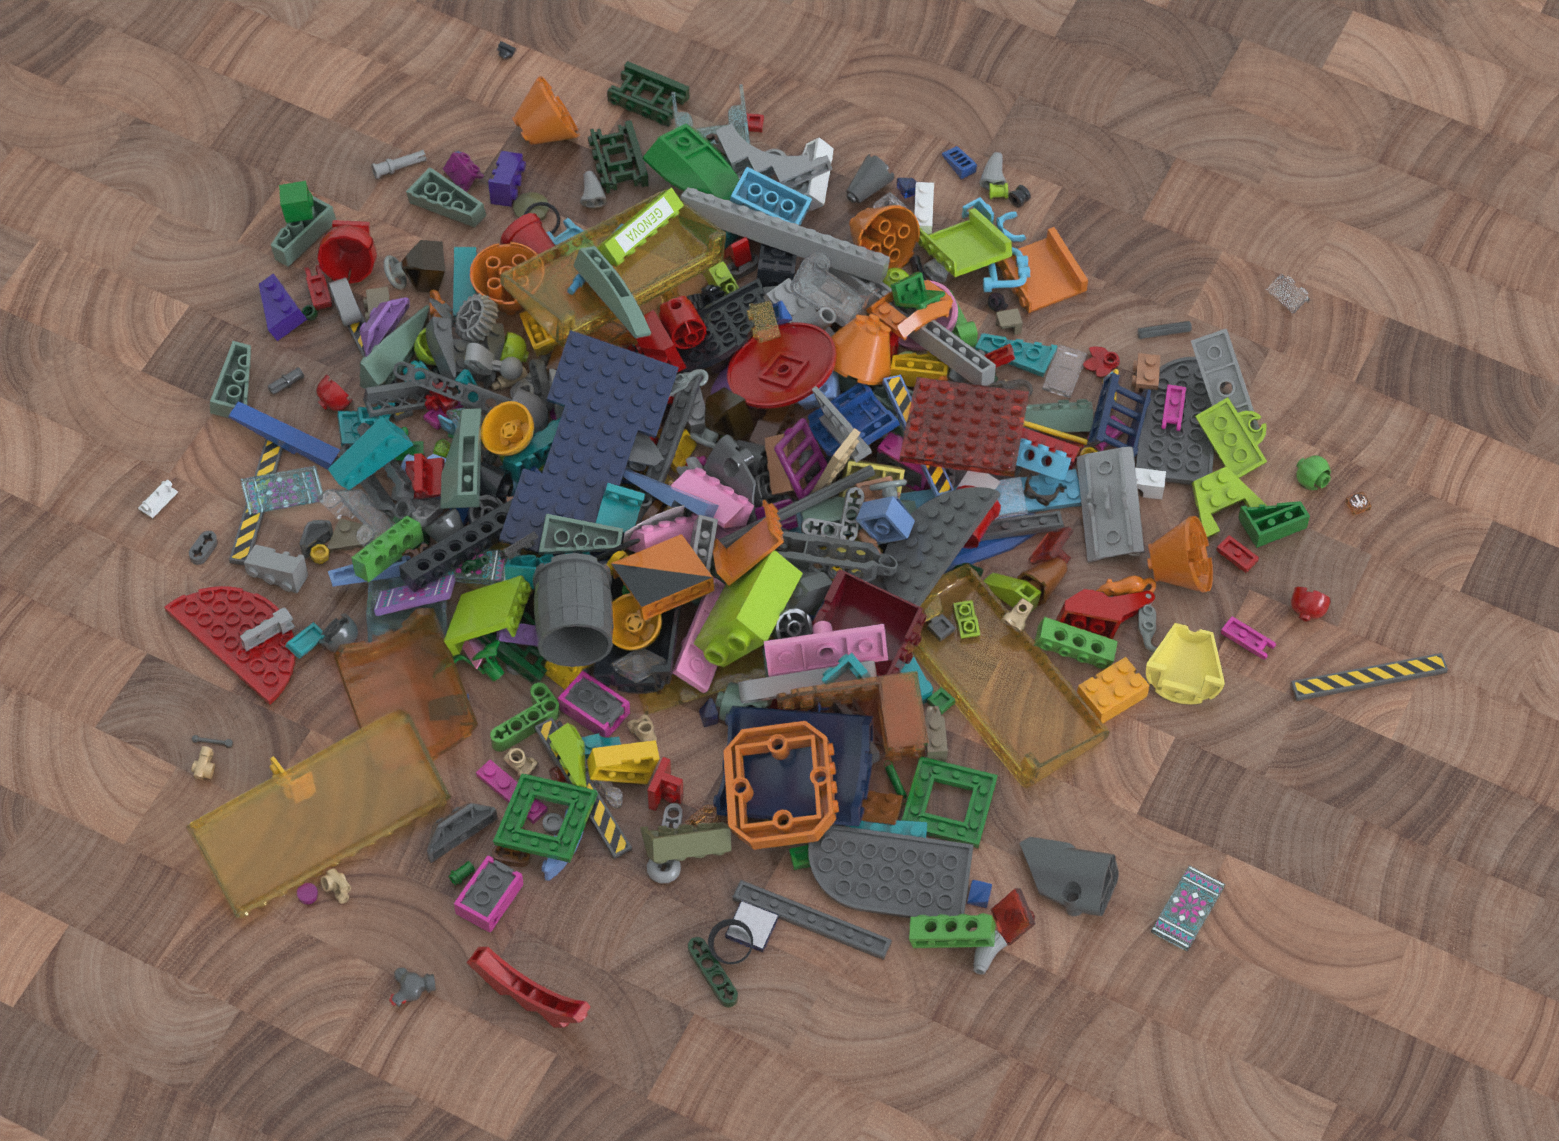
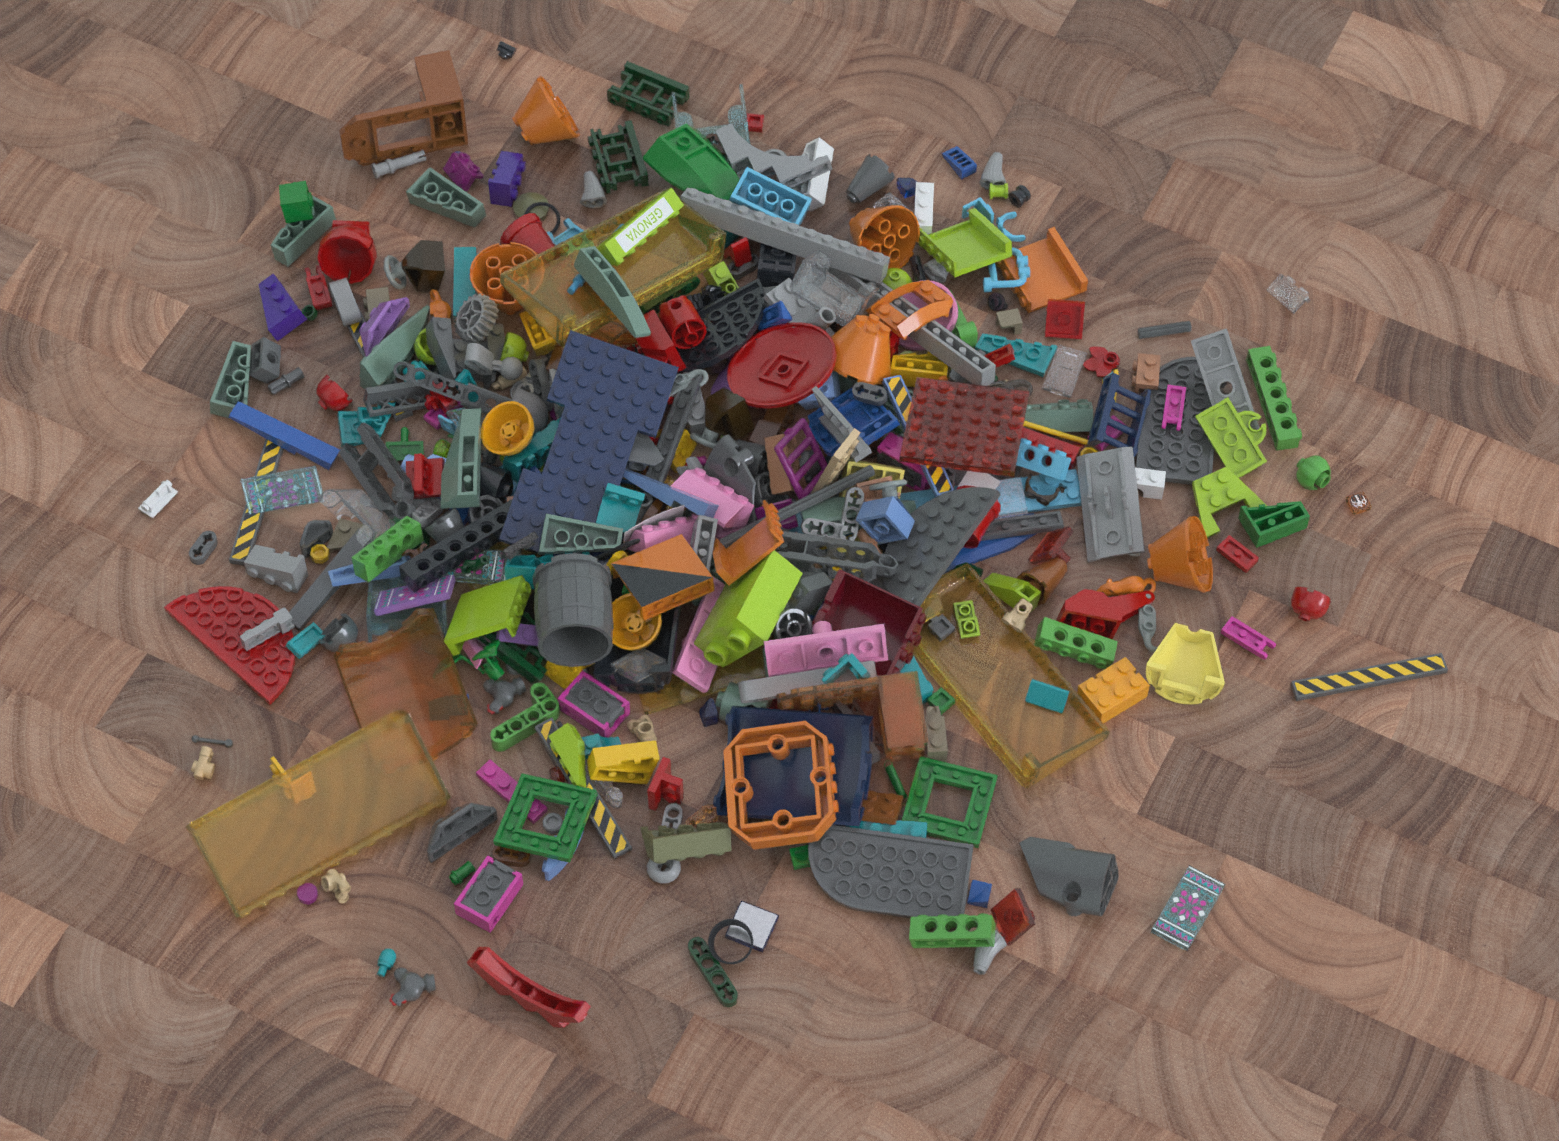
teal wedge [328,416,414,490] -> none
dark grey dish [429,298,454,328] -> none
tan plate [503,748,539,777] -> none
dark grey tile [732,880,892,960] -> none
clear yellow bracket [746,300,781,343] -> none
green bracket [891,272,945,310] -> none
none -> dark grey brick [249,337,281,384]
none -> dark grey slope [289,528,374,631]
none -> dark orange bracket [339,50,468,166]
none -> teal cylinder [377,948,396,977]
none -> dark grey animal [483,677,526,715]
none -> dark green beam [639,273,701,316]
none -> dark grey beam [852,382,888,406]
none -> teal slope [1025,679,1069,713]
none -> red bracket [1045,299,1085,339]
none -> bright green brick [1246,346,1302,451]

